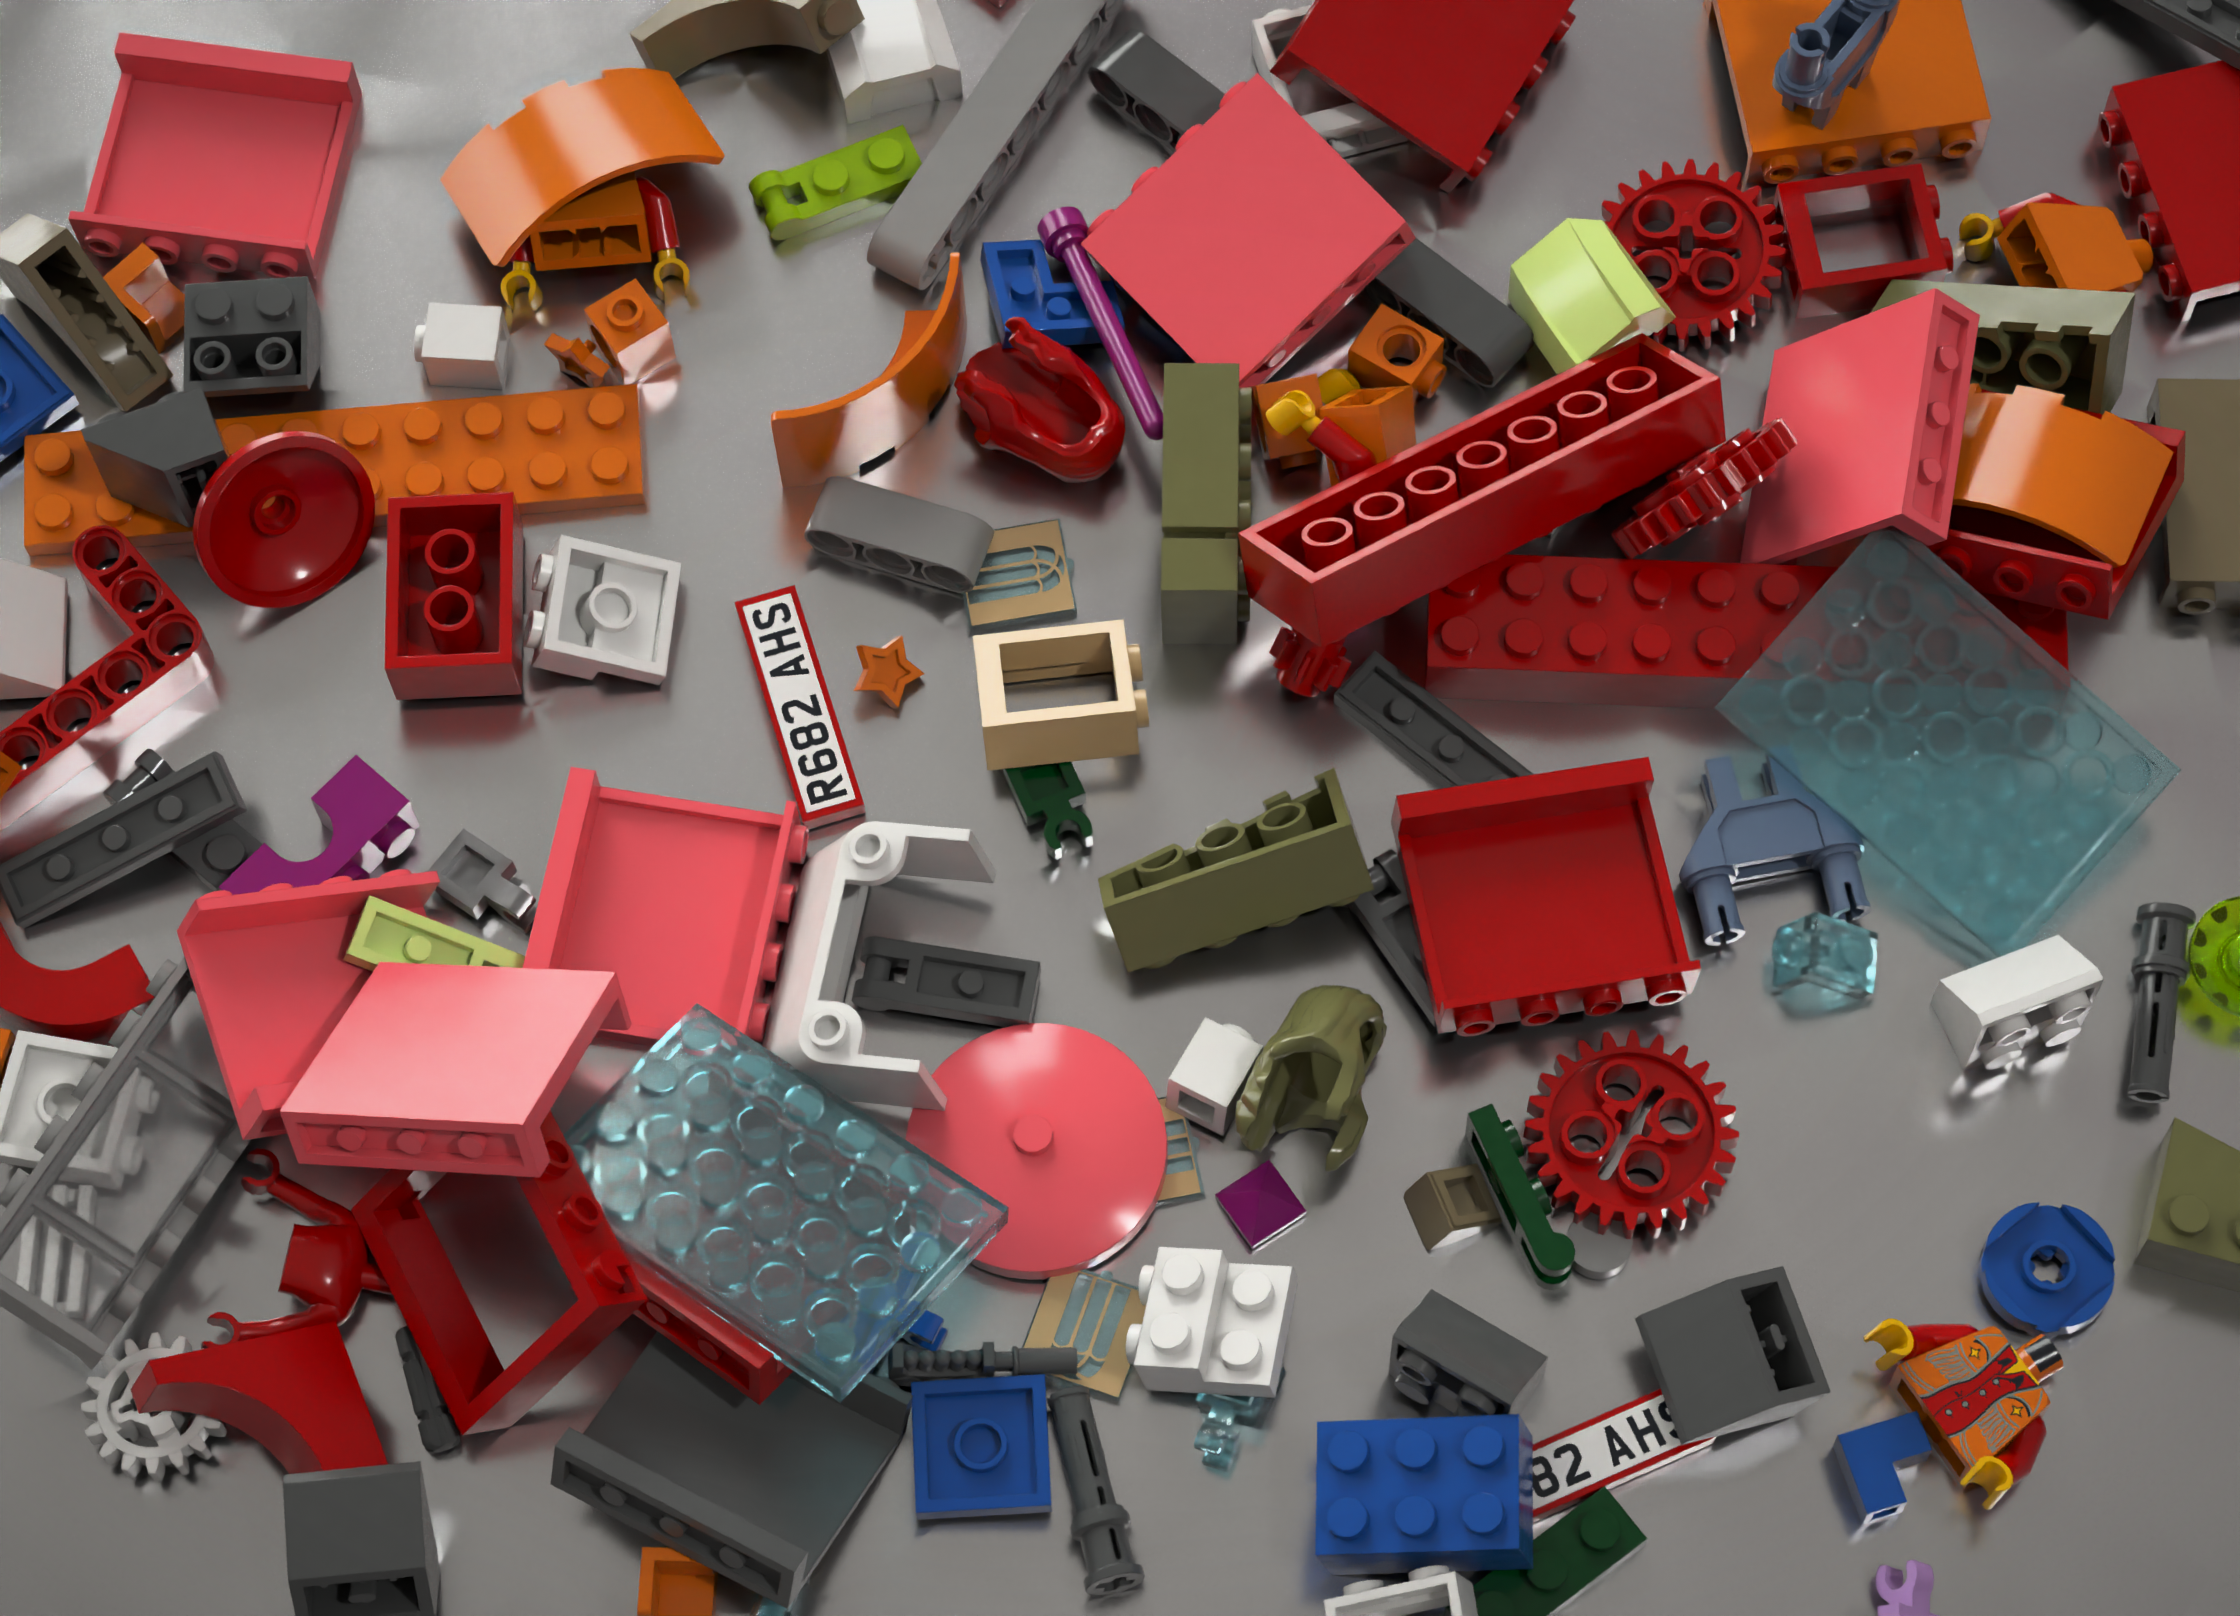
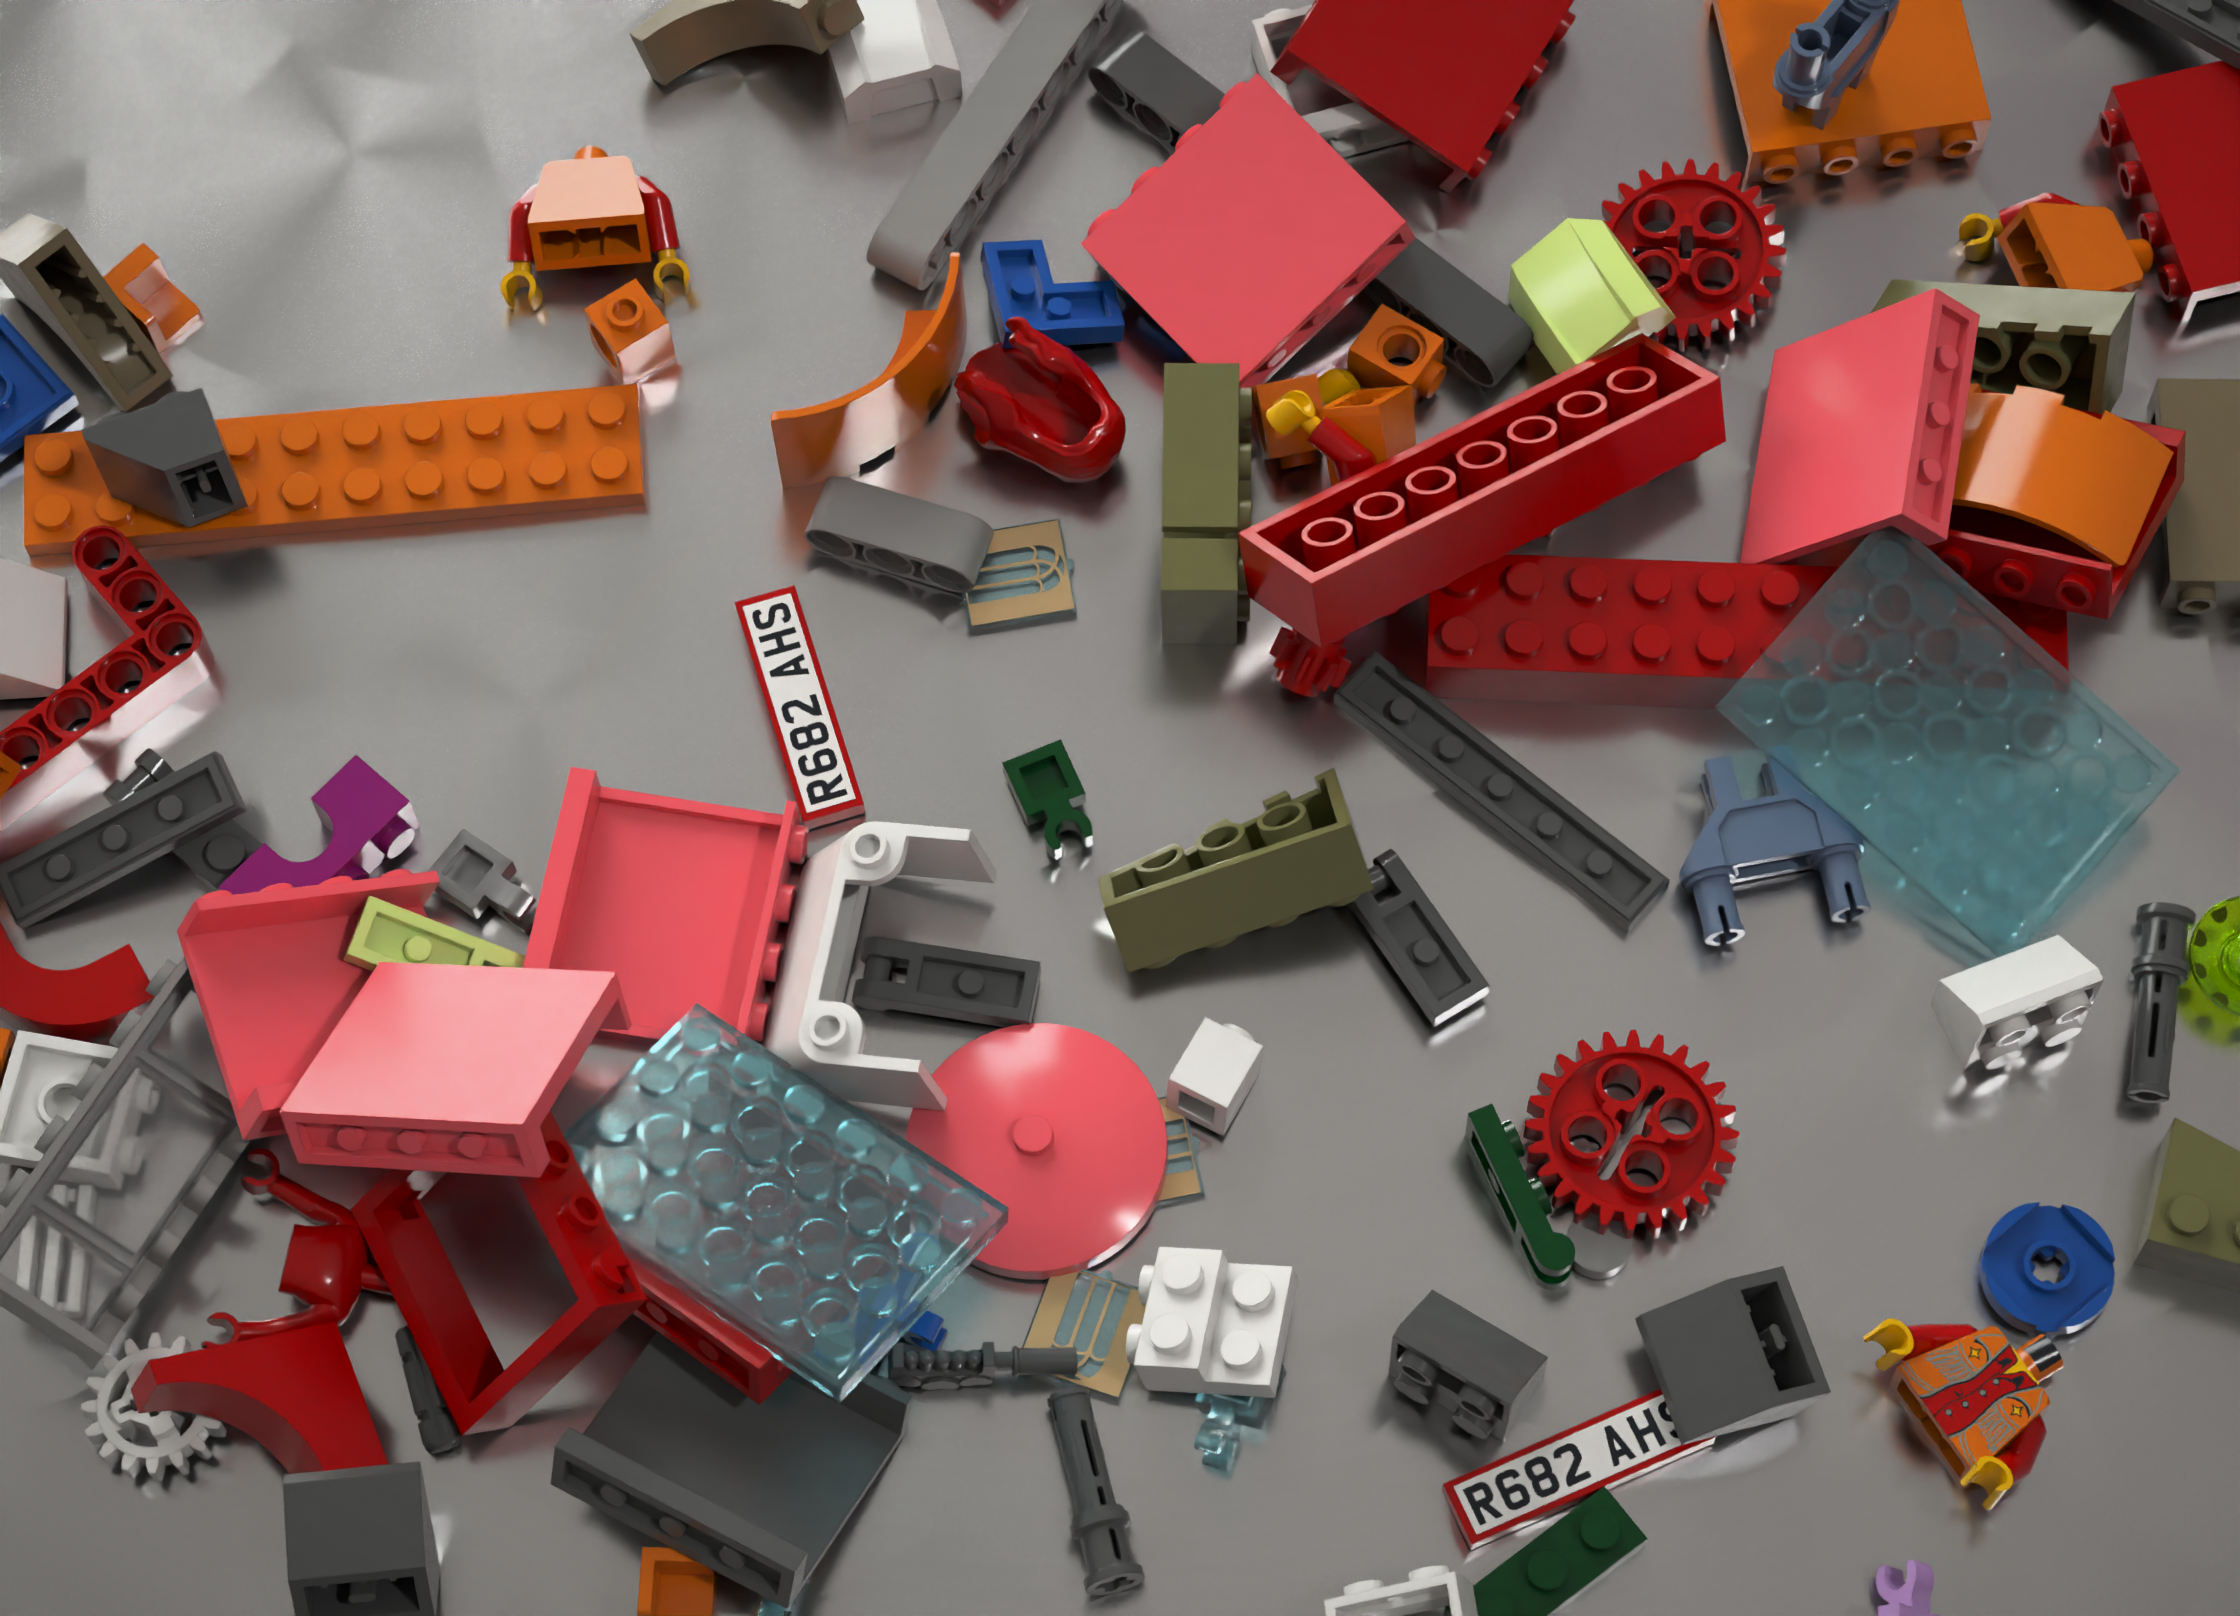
coral panel [68,32,362,279] -> none
dark grey slope [183,276,320,397] -> none
red dish [193,431,375,608] -> none
red brick [384,492,523,700] -> none
white brick [414,303,510,390] -> none
orange panel [440,68,725,267] -> none
white plate [523,534,682,685] -> none
orange piece [544,333,611,388] -> none
lime plate [748,125,922,240] -> none
orange piece [854,635,925,709] -> none
blue plate [911,1374,1052,1520] -> none
tan window [973,619,1149,771] -> none
magenta piece [1037,206,1163,440] -> none
magenta slope [1215,1159,1307,1249] -> none
olive hair [1235,985,1387,1172] -> none
blue brick [1315,1414,1533,1575] -> none
red panel [1391,757,1701,1037] -> none
dark tan slope [1404,1164,1503,1250] -> none
red gear [1611,417,1798,559] -> none
clear light blue bracket [1772,912,1878,1000] -> none
red window [1773,163,1954,319] -> none
blue piece [1833,1411,1932,1525] -> none

